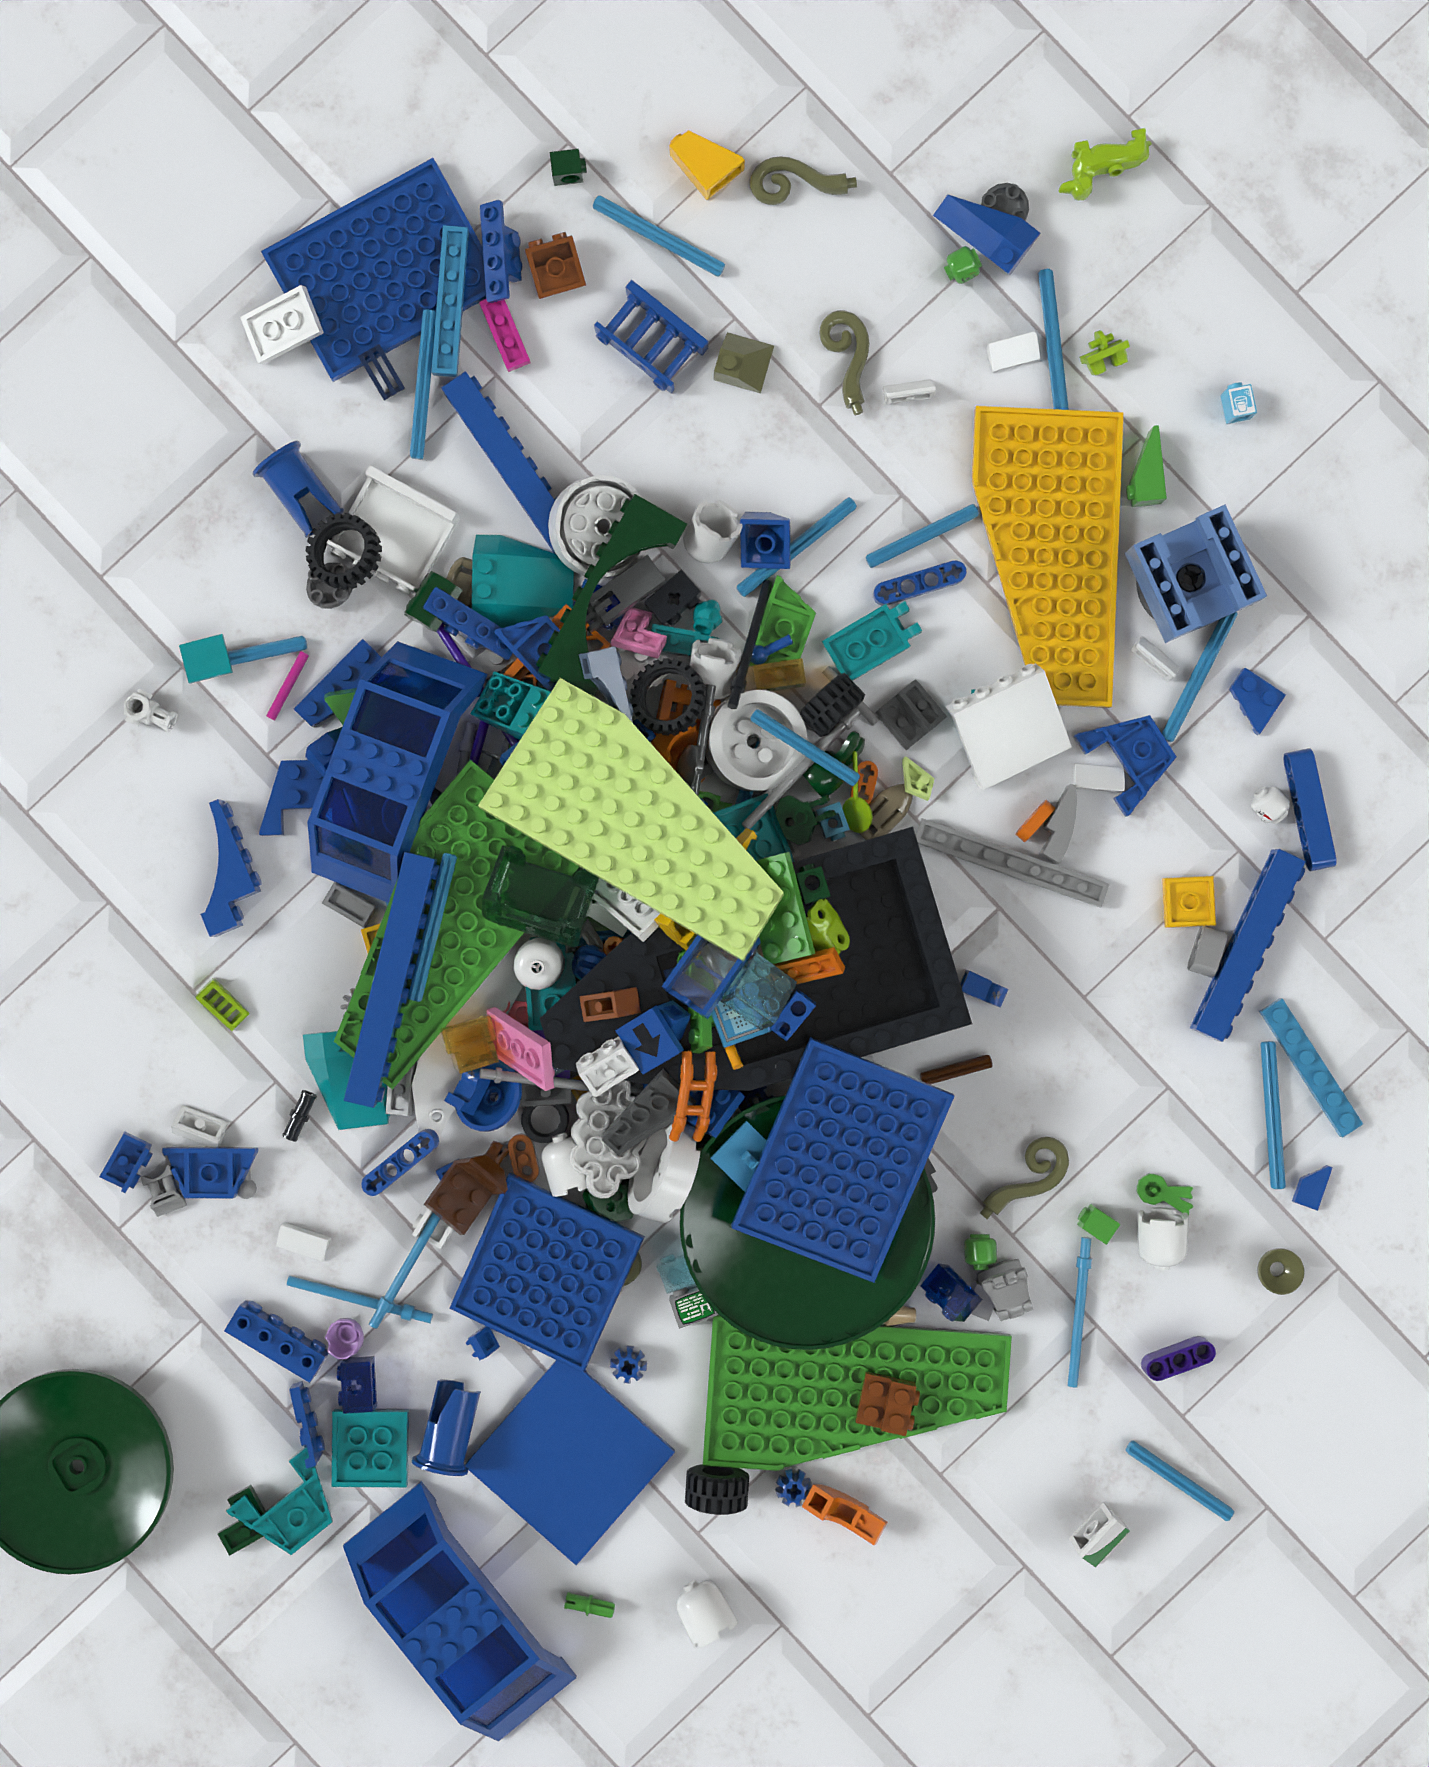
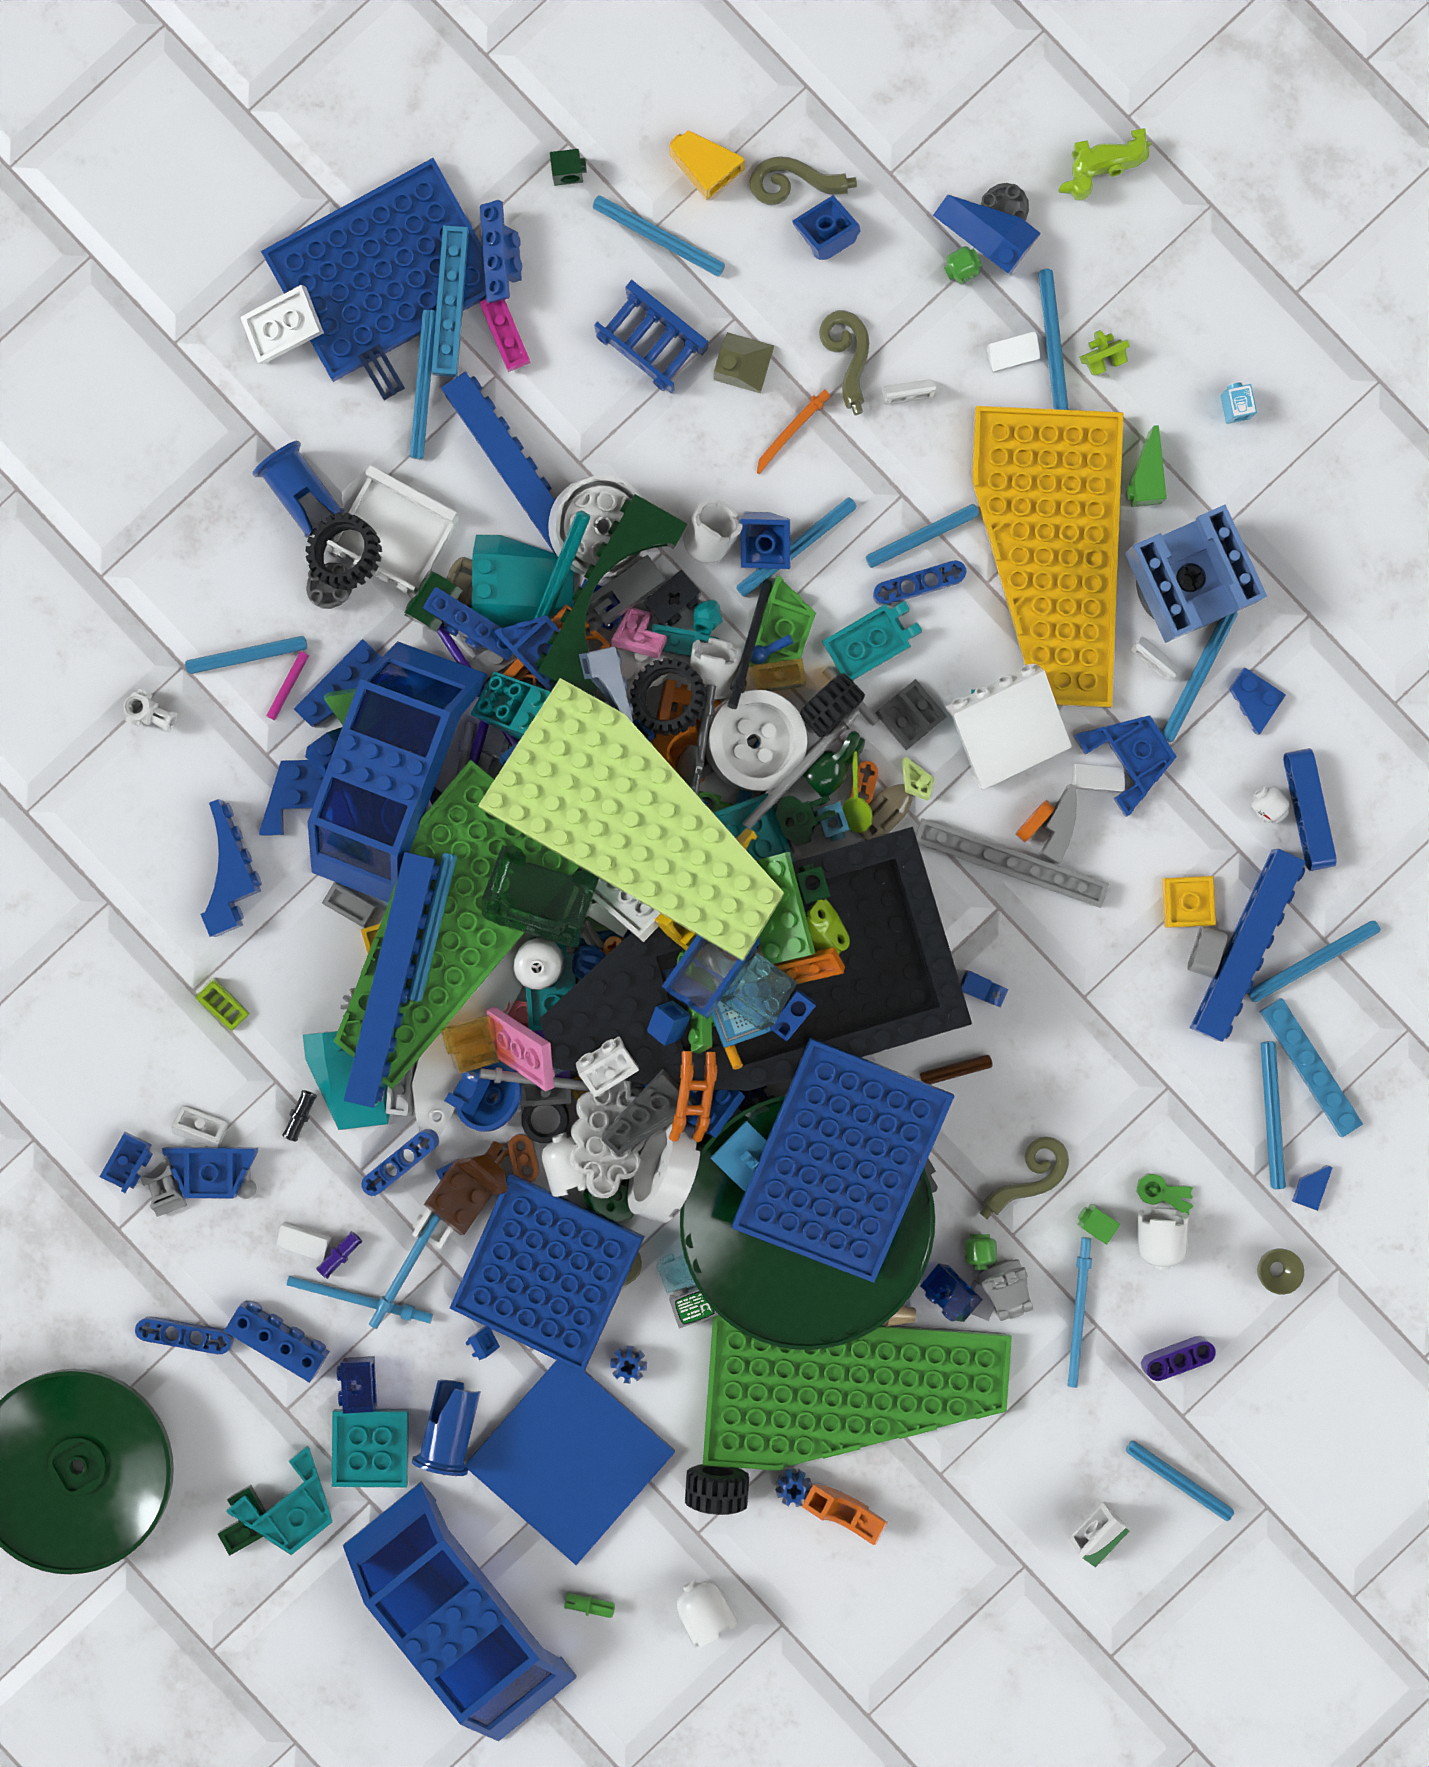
teal piece [179,634,233,684] -> none
blue wing [289,1381,325,1469] -> none
lavender hair [325,1318,364,1359] -> none
dark orange plate [525,232,586,299] -> none
dark orange slope [579,987,641,1022] -> none
blue tile [615,1006,684,1074] -> none
dark azure axle [750,709,860,786] -> none
dark orange plate [855,1371,920,1436] -> none
none -> blue beam [135,1316,234,1355]
none -> dark purple pin [316,1231,363,1279]
none -> teal axle [534,511,590,619]
none -> orange sword [757,389,831,474]
none -> blue slope [792,195,861,260]
none -> dark azure axle [1248,921,1381,1002]

